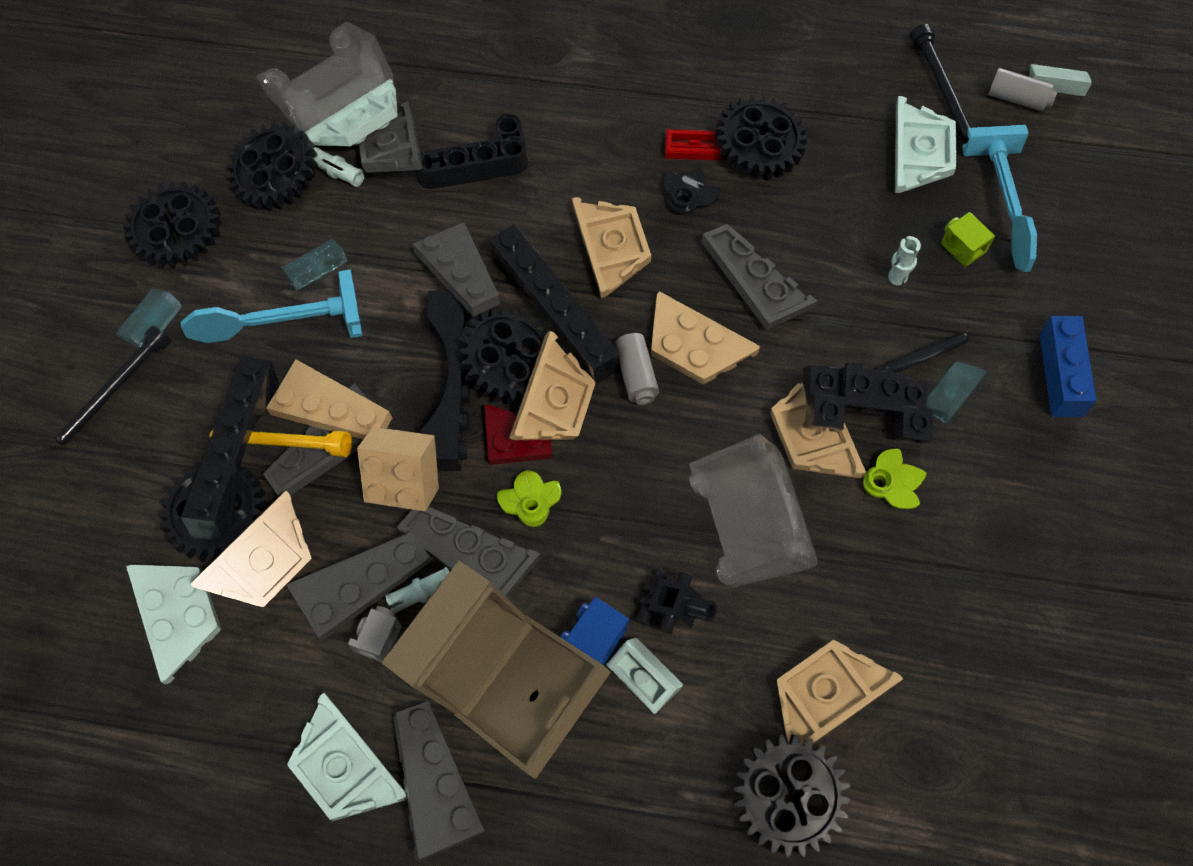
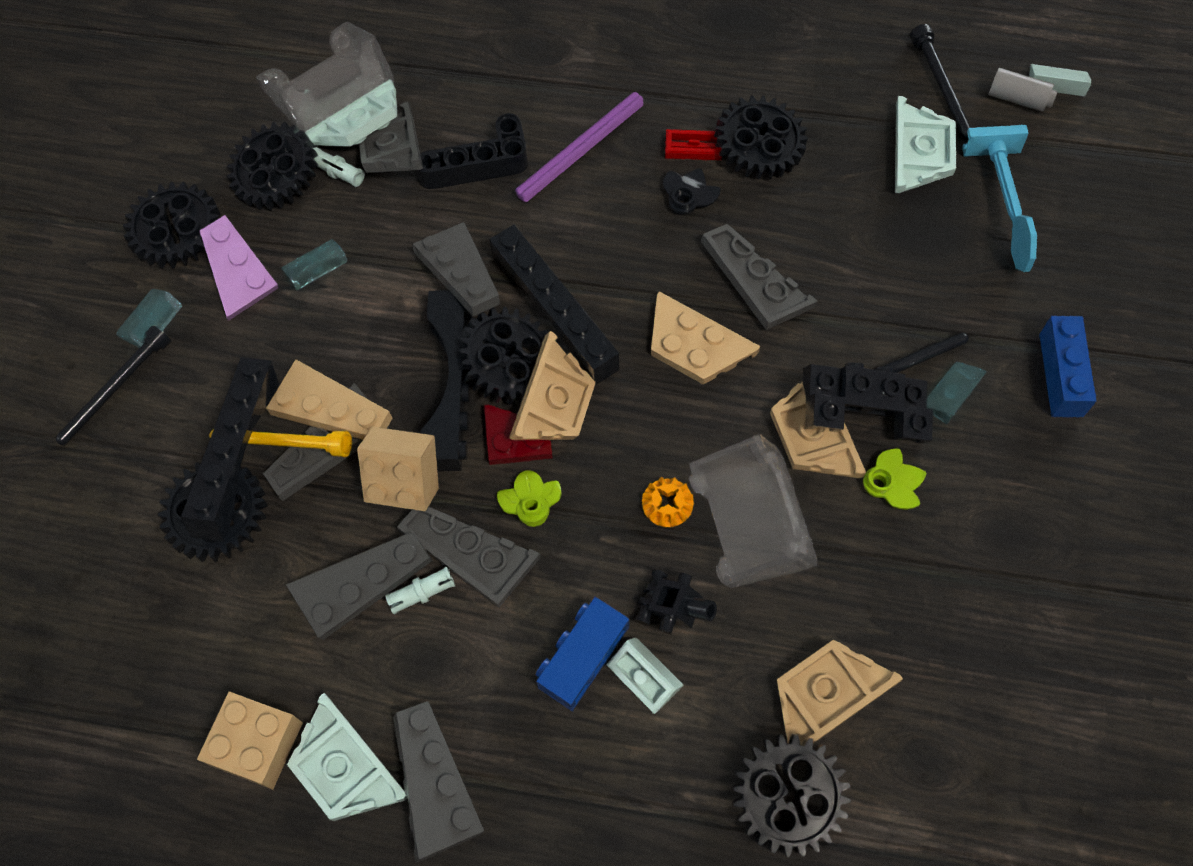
light aqua wing [126,565,221,685] -> none
medium azure piece [181,269,362,343] -> none
wing [190,491,312,607] -> none
light grey brick [348,606,402,662] -> none
dark tan container [382,560,611,779] -> none
tan wing [572,197,651,298] -> none
light grey brick [614,333,659,405] -> none
light aqua pin [888,236,921,286] -> none
lime brick [941,212,995,267] -> none
none -> tan brick [197,692,303,790]
none -> lavender wing [200,215,278,321]
none -> medium lavender axle [516,92,643,202]
none -> light orange gear [642,477,694,527]

